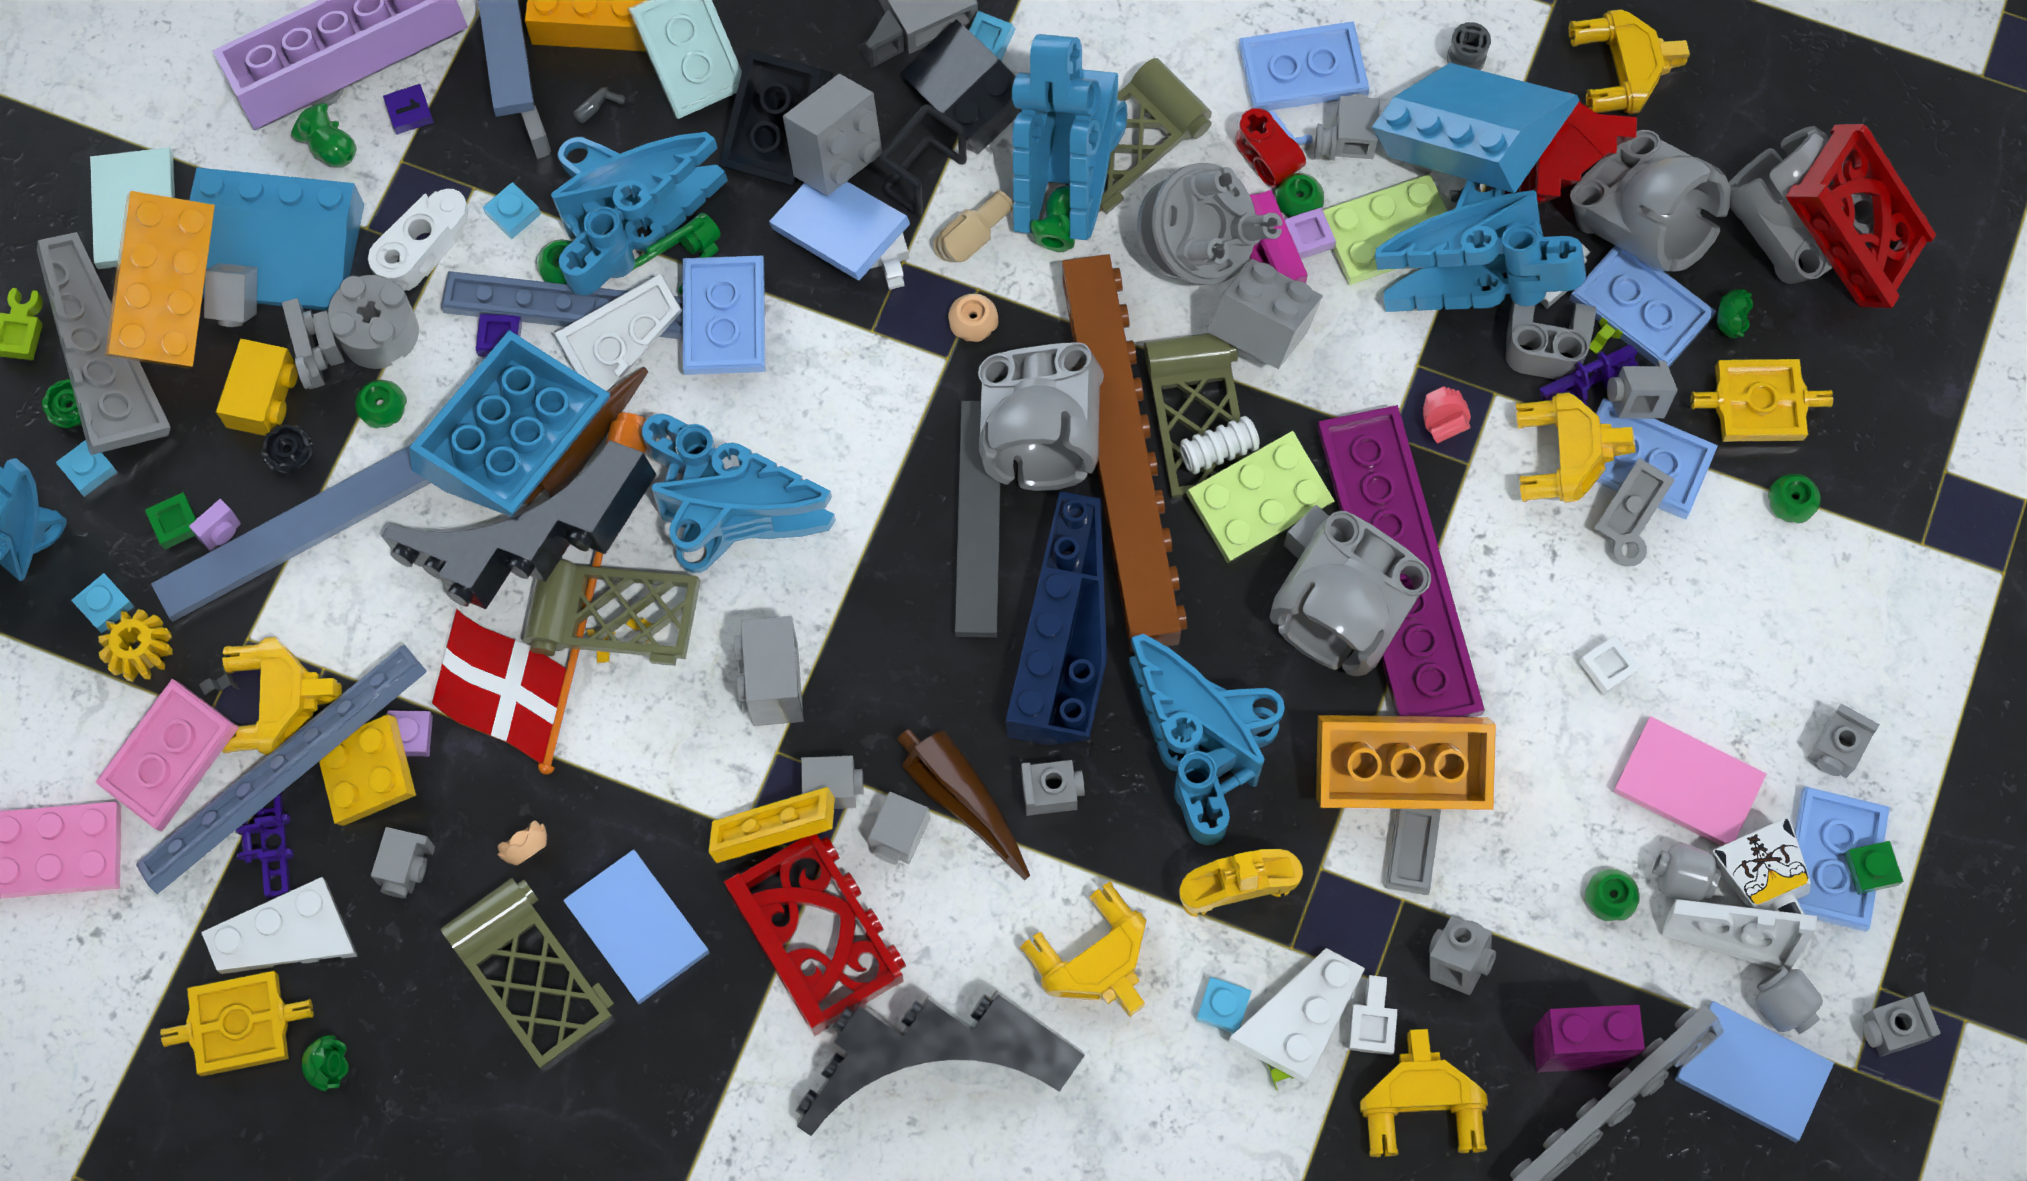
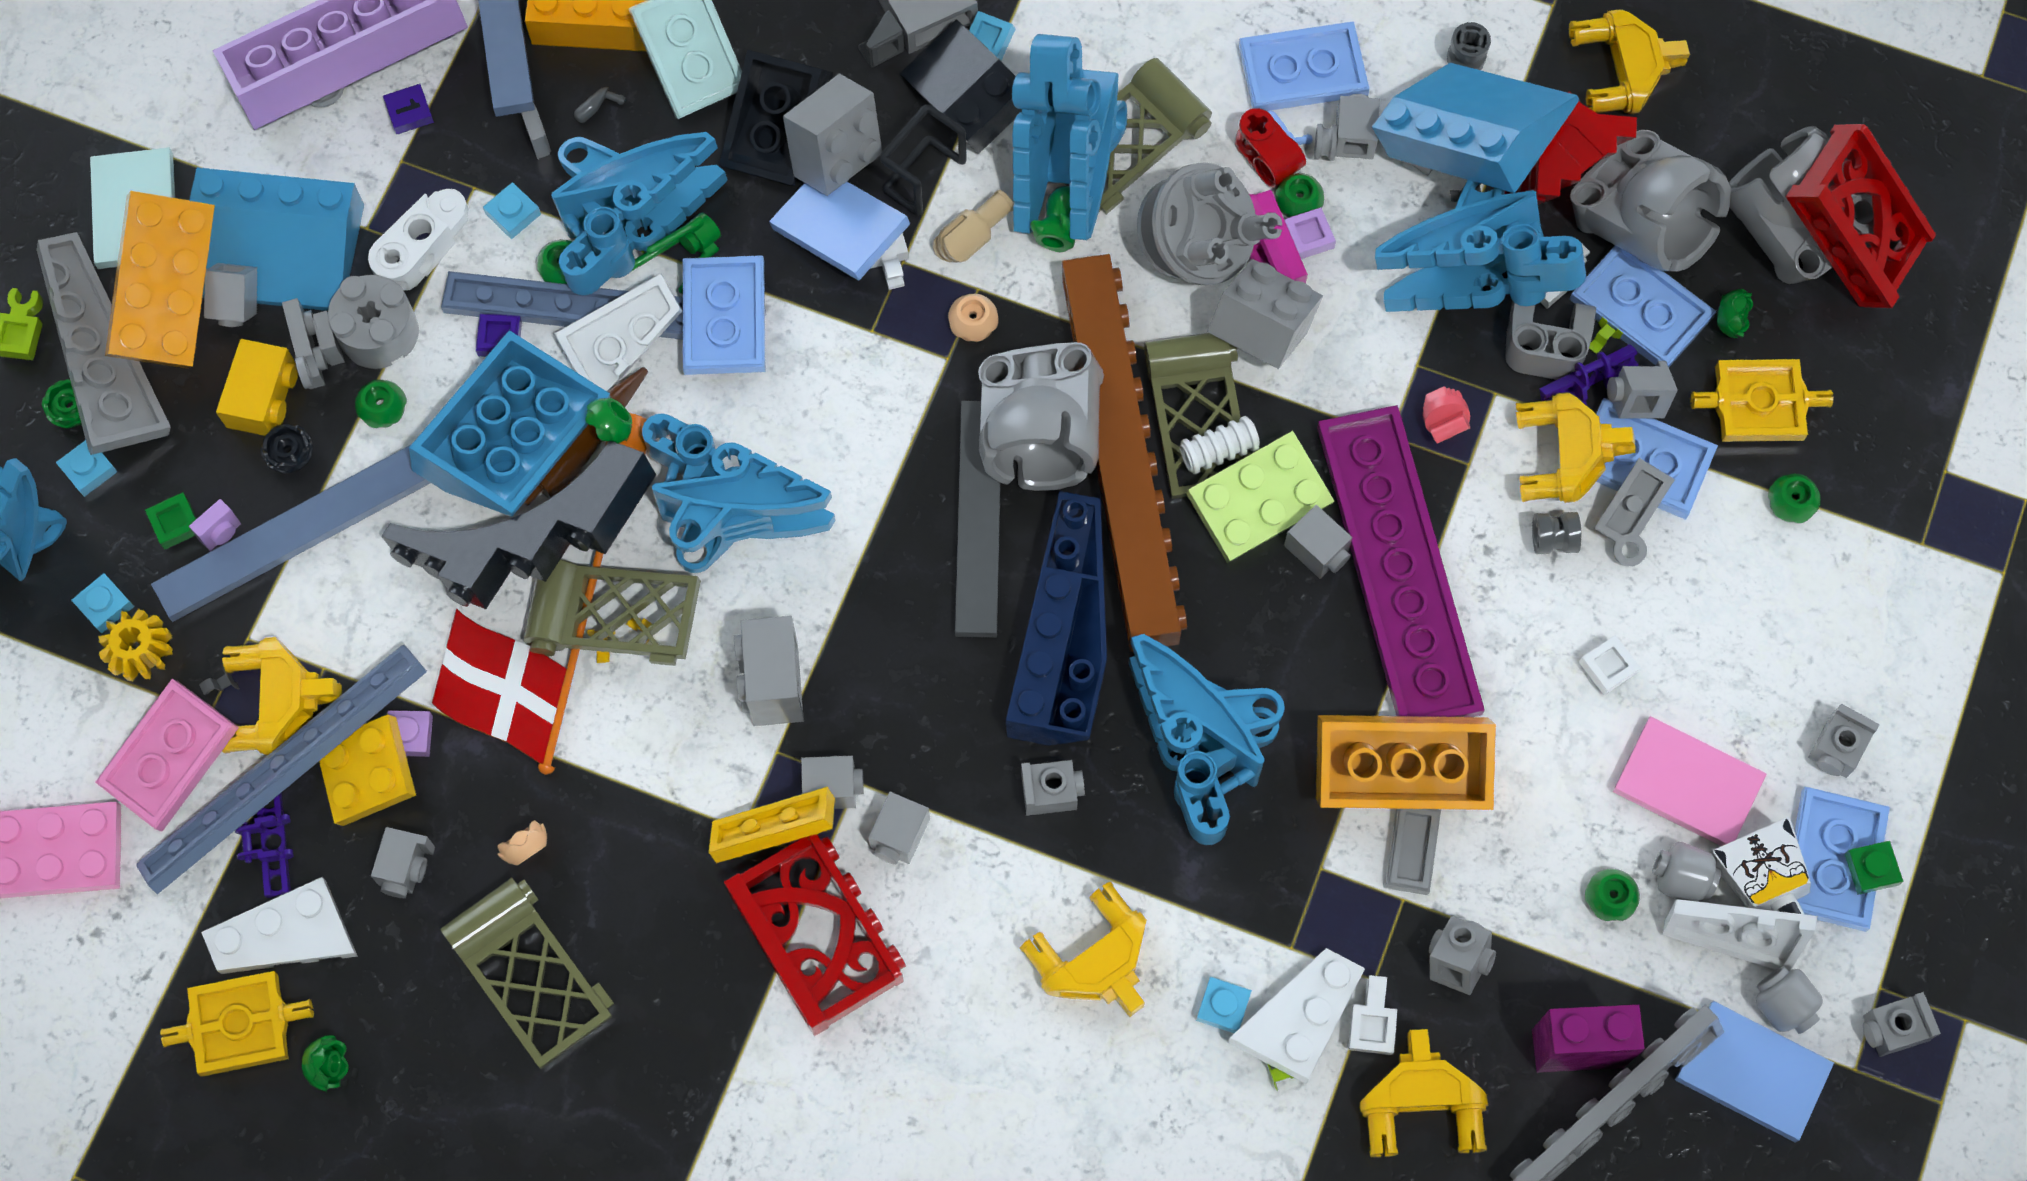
green animal [291,103,357,168] -> none
light blue tile [563,849,710,1005] -> none
black arch [795,990,1085,1136] -> none
reddish brown piece [897,728,1030,881] -> none
yellow connector [1179,849,1303,917] -> none
light grey piece [1269,511,1431,676] -> none
yellowish green plate [1323,174,1448,285] -> none
none -> green plate [585,398,632,443]
none -> dark grey wheel [1532,512,1581,554]

